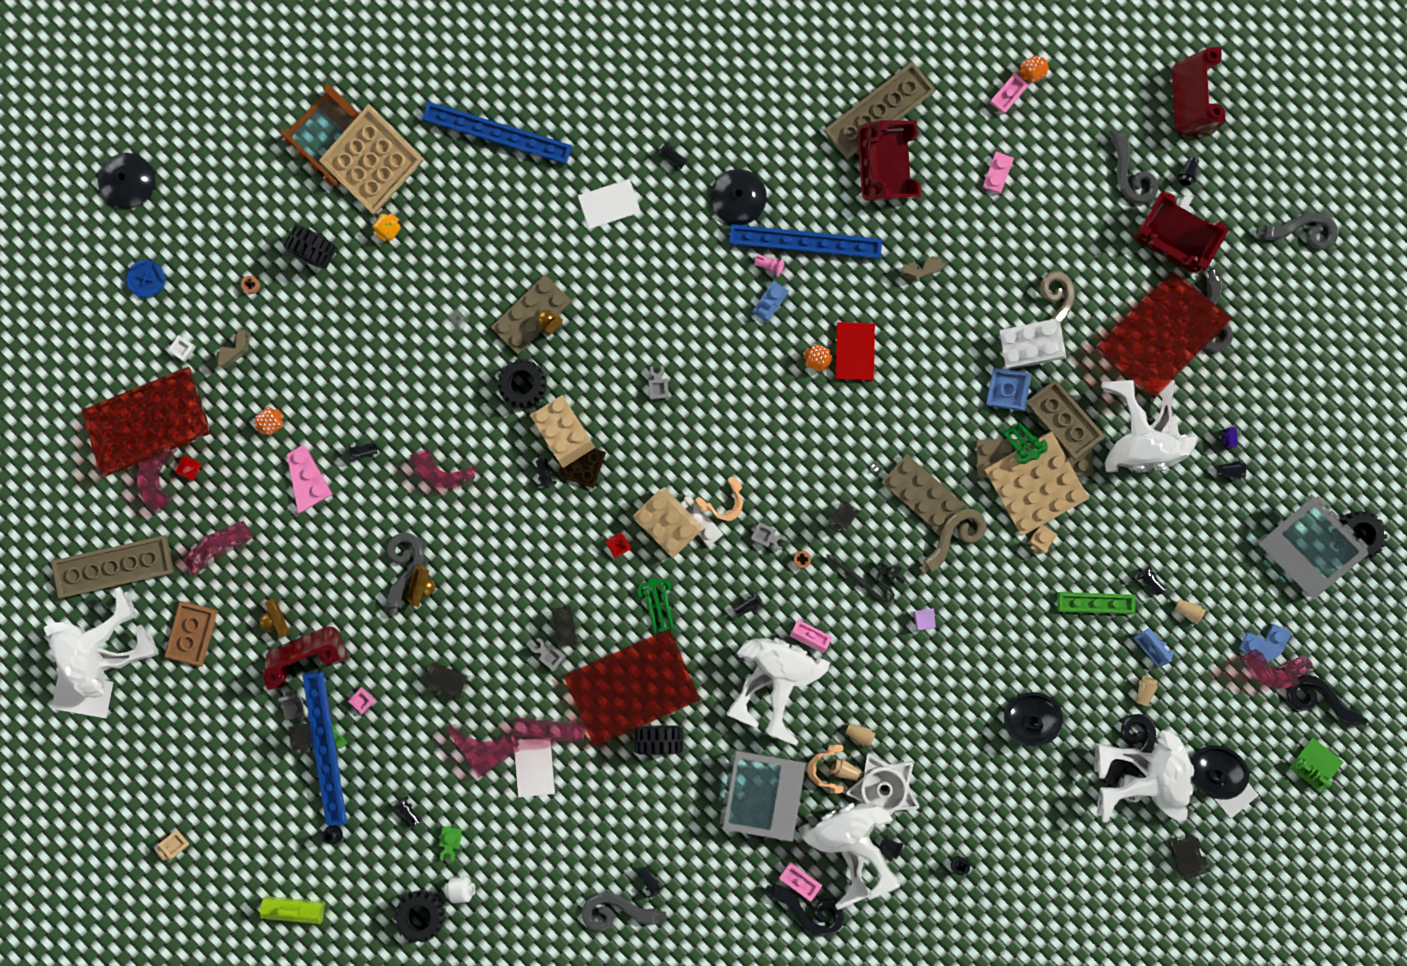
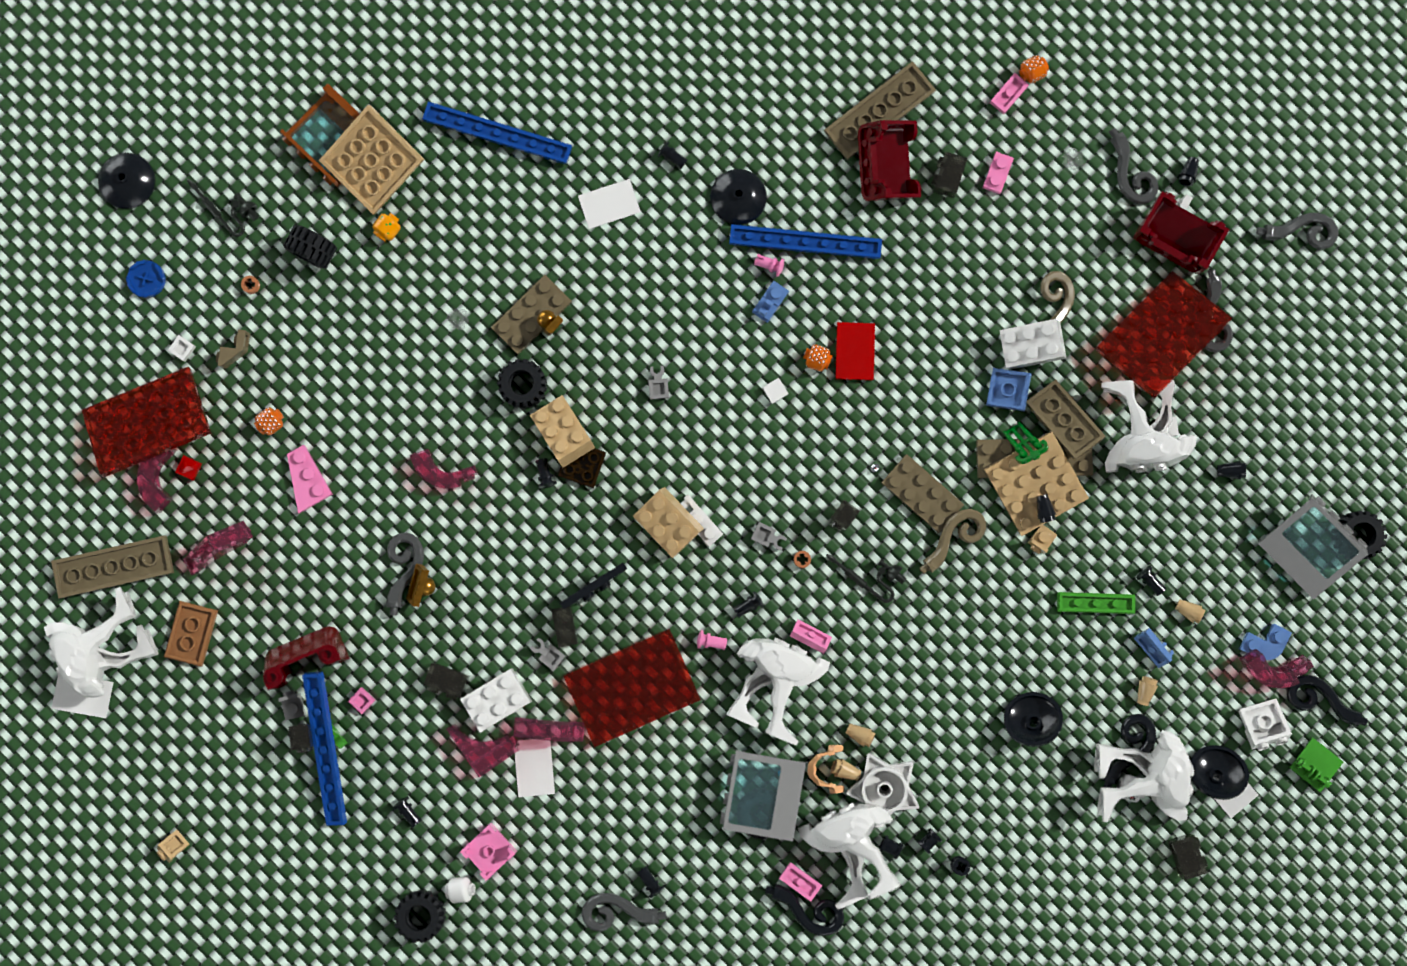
pearl gold tile [259,599,290,638] -> none
lime piece [260,896,325,924] -> none
black pin [322,825,343,845] -> none
black pin [347,442,378,462] -> none
bright green plate [439,826,463,862] -> none
red tile [605,532,632,559] -> none
black tyre [634,725,683,755] -> none
green piece [637,578,674,634] -> none
light nougat helmet [695,477,743,521] -> none
dark tan slope [900,256,945,281] -> none
lavender slope [913,608,936,630] -> none
dark red windscreen [1172,47,1226,136] -> none
dark purple plate [1221,427,1238,448] -> none
none -> pearl dark grey piece [187,179,259,237]
none -> white brick [460,668,532,732]
none -> bright pink panel [460,822,517,881]
none -> black wing [560,563,627,609]
none -> bright pink pin [697,630,727,650]
none -> white tile [762,378,788,404]
none -> black bush [916,828,943,854]
none -> clear smoke brick [931,152,967,198]
none -> black cone [1036,494,1057,523]
none -> clear plant [1063,148,1084,170]
none -> white plate [1238,699,1292,751]

